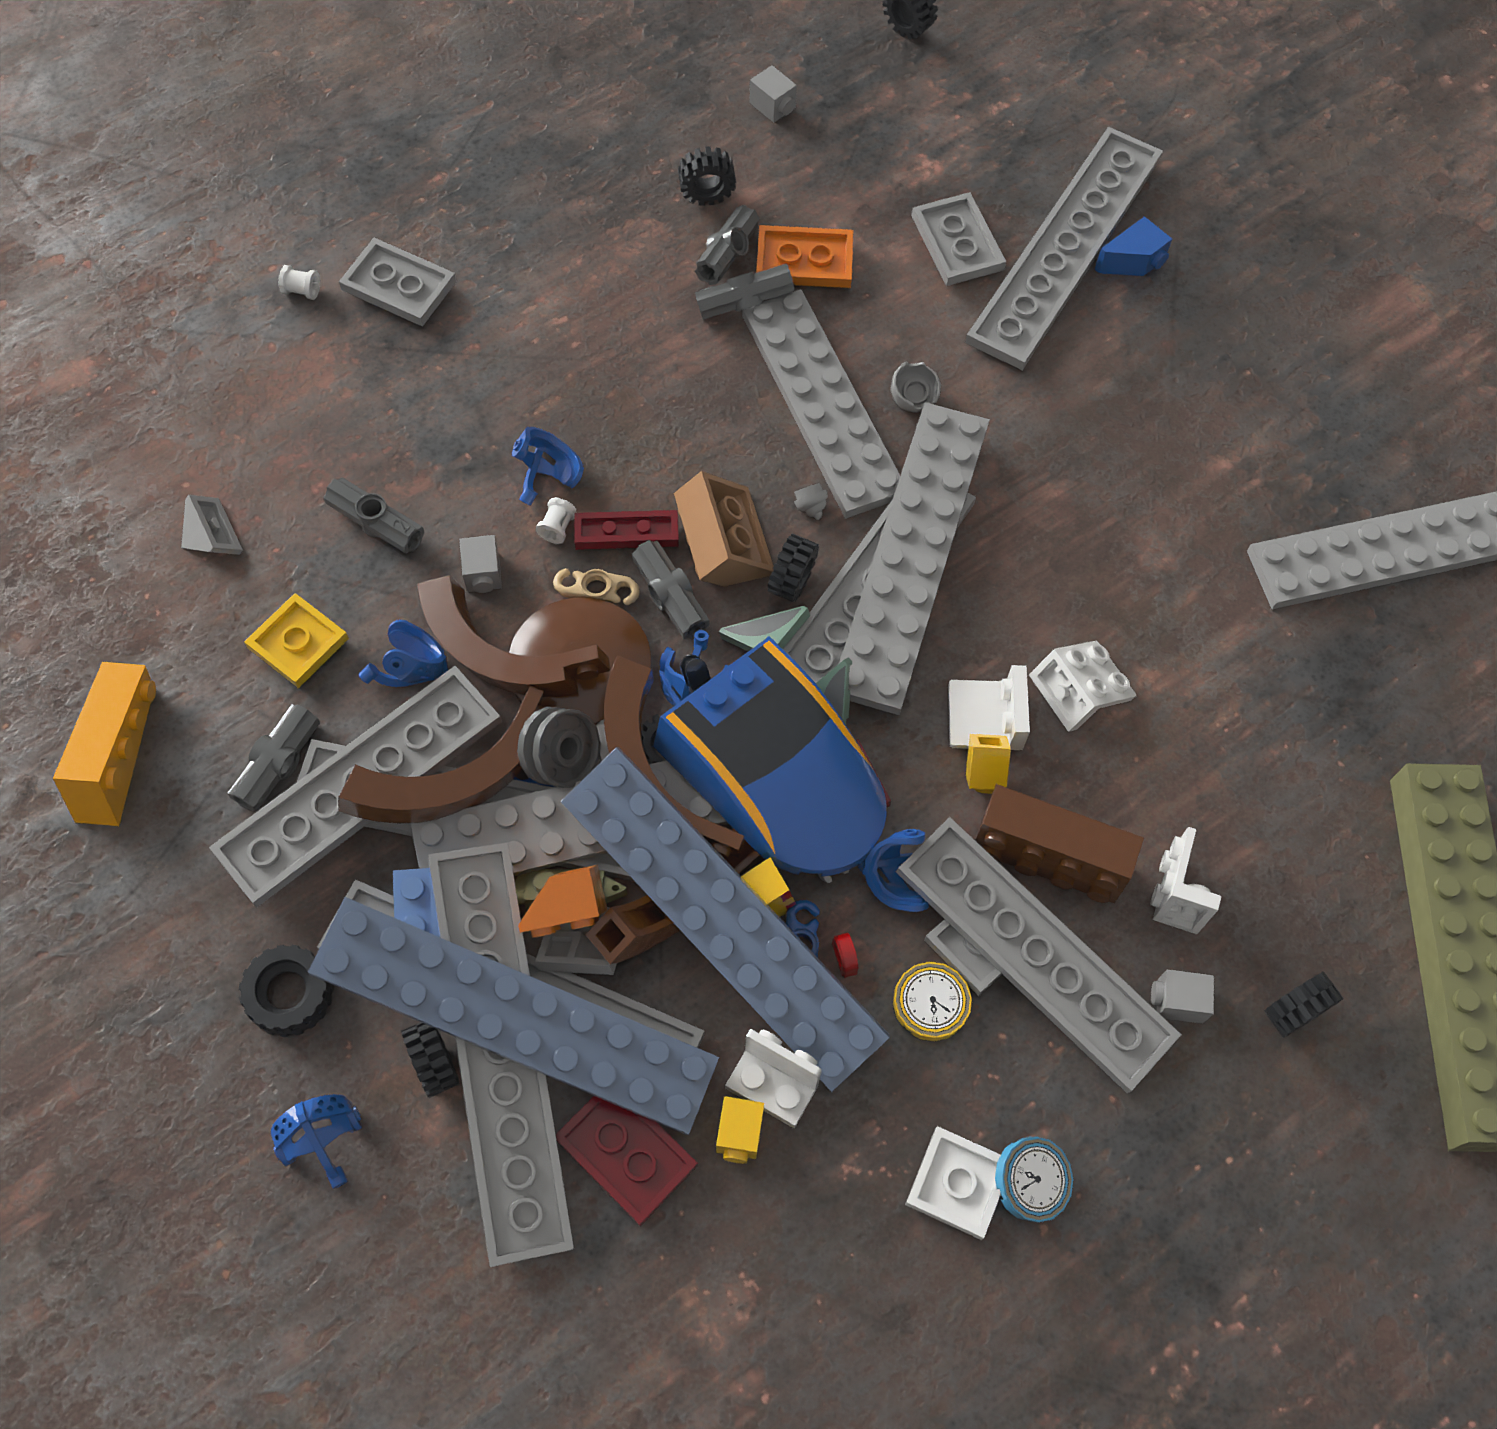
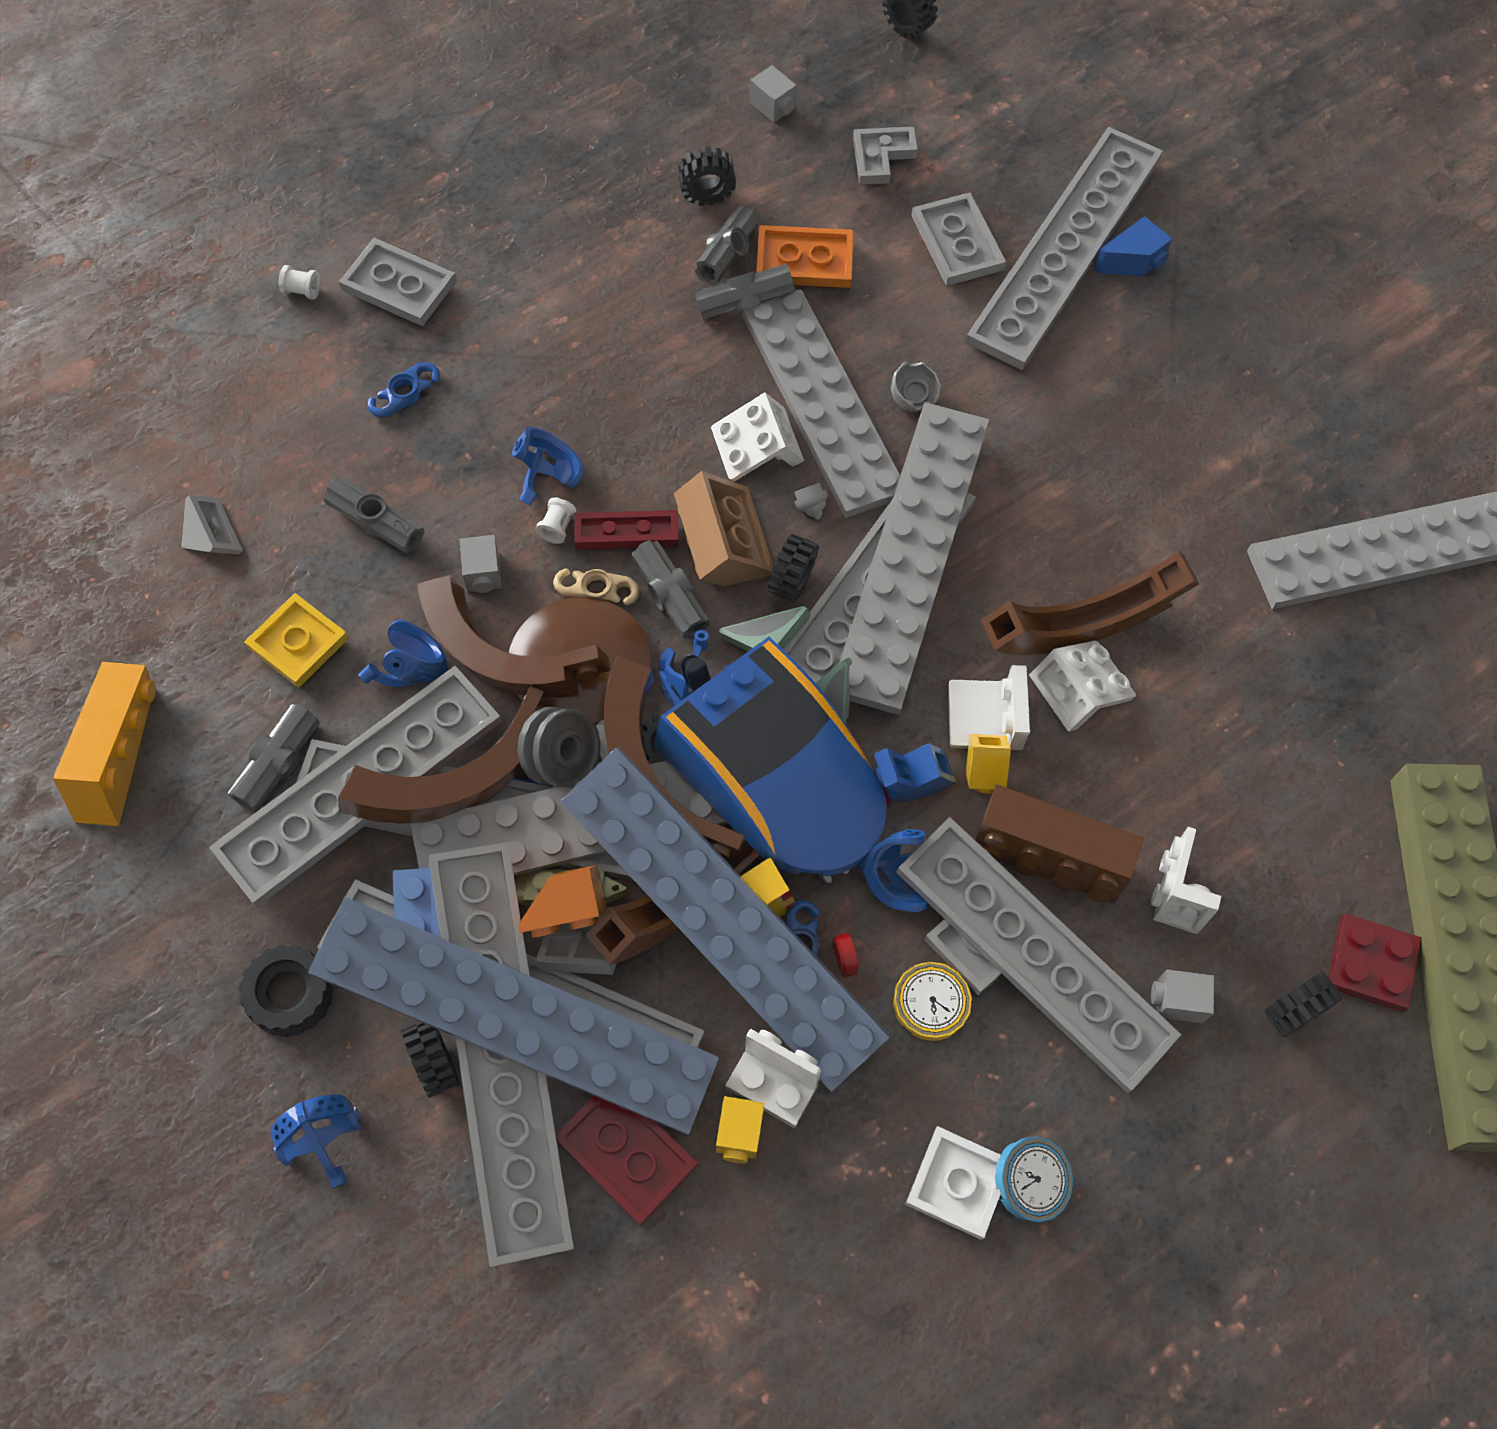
none -> blue piece [367,362,441,418]
none -> white bracket [711,393,804,481]
none -> light grey plate [853,127,918,185]
none -> blue brick [874,743,956,802]
none -> reddish brown arch [981,552,1199,655]
none -> dark red plate [1328,913,1421,1012]

